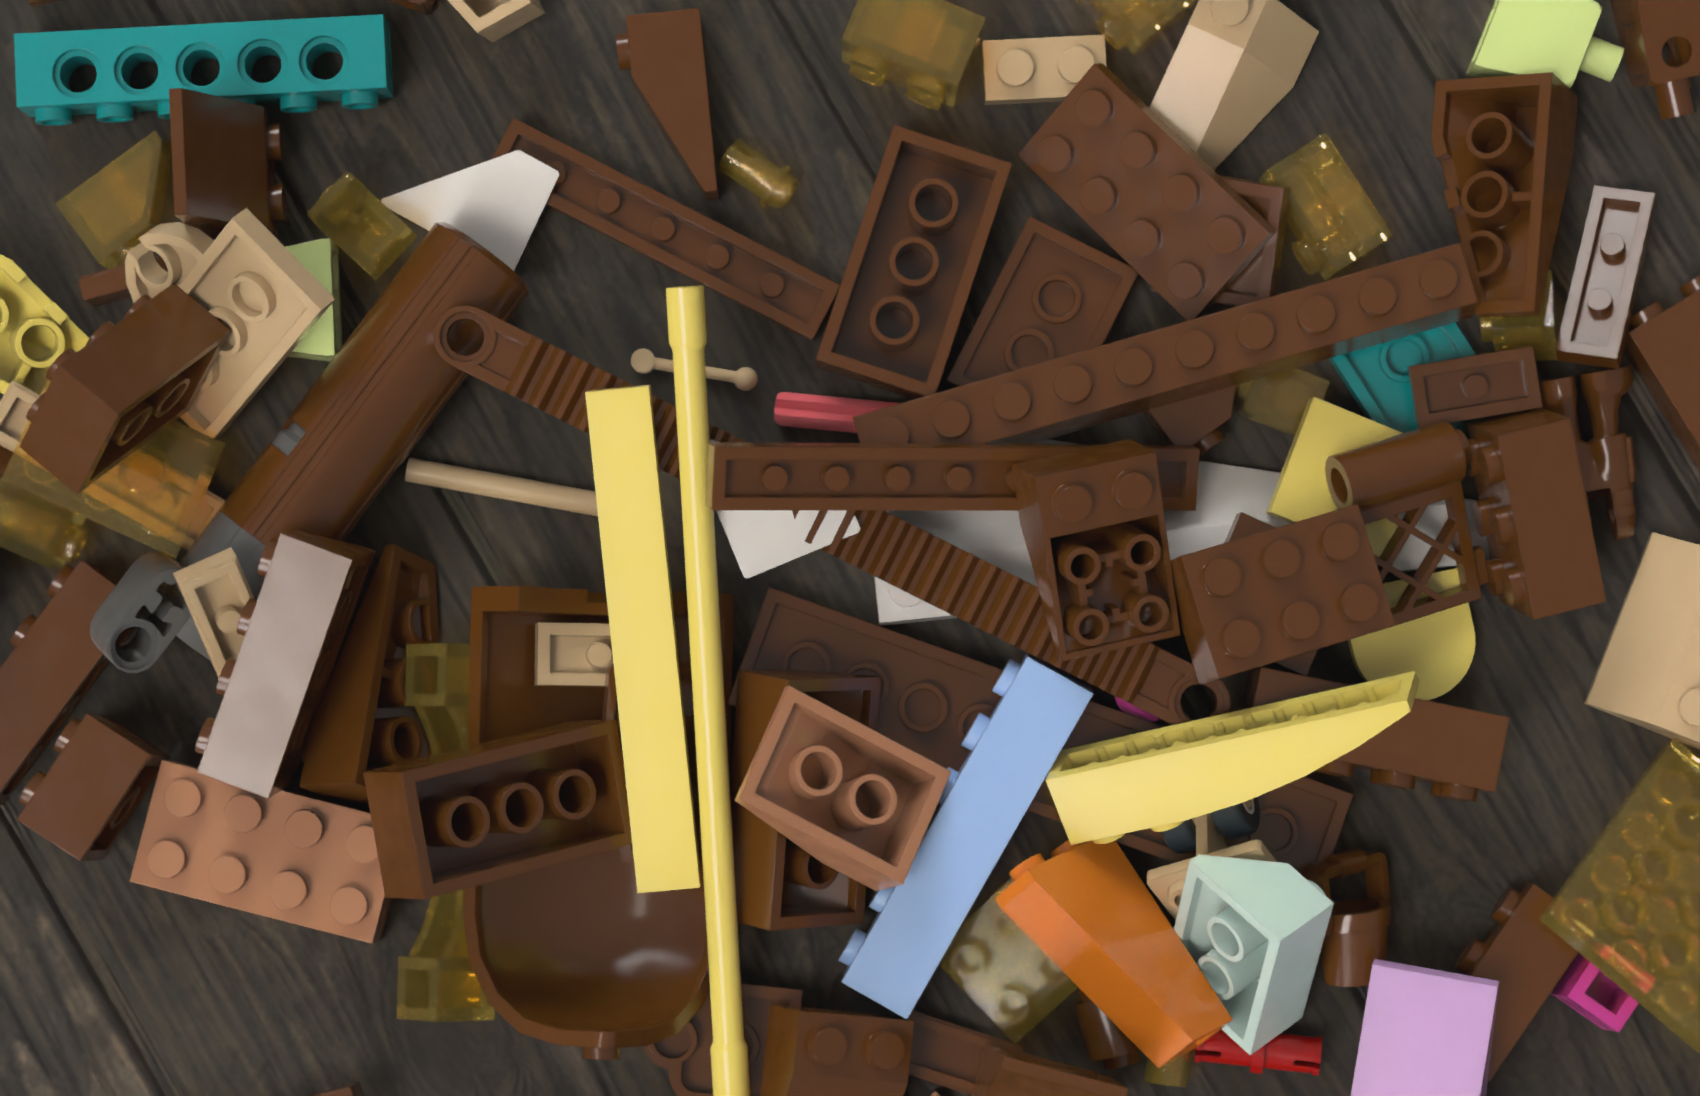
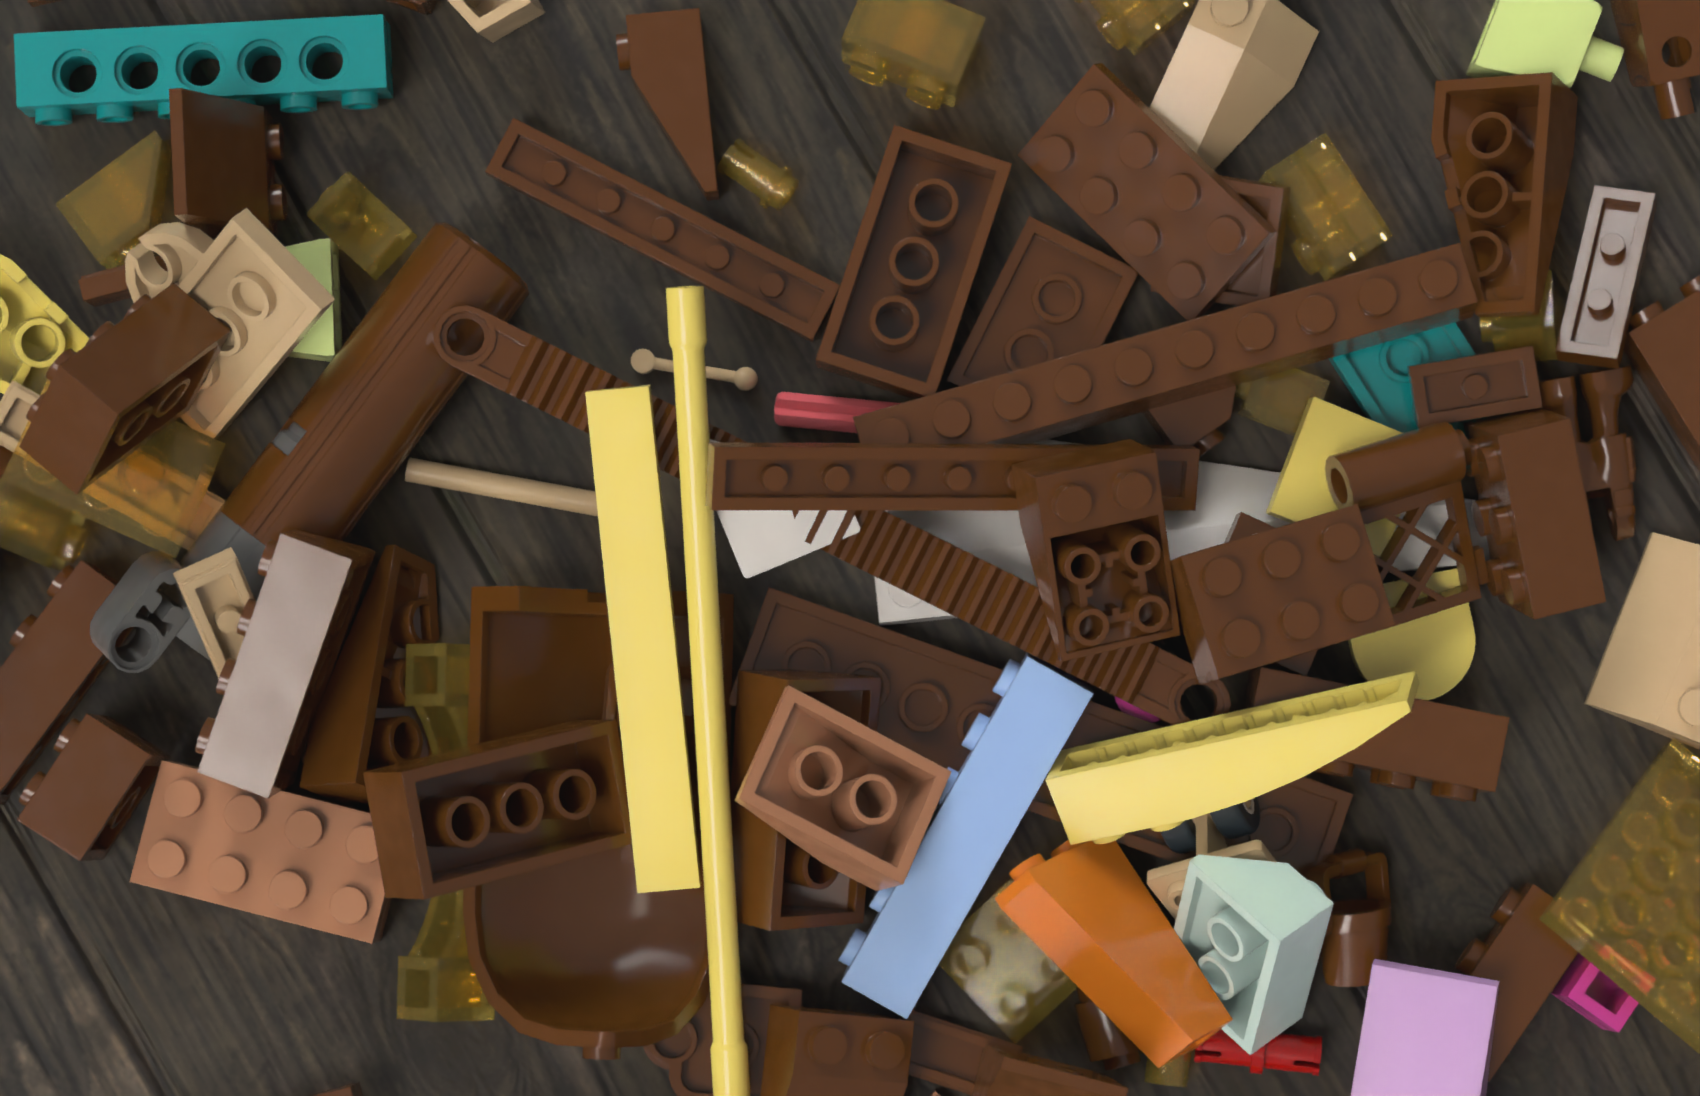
white sticker [381,150,559,271] -> none
tan plate [534,622,613,687] -> none
tan plate [982,34,1107,105] -> none

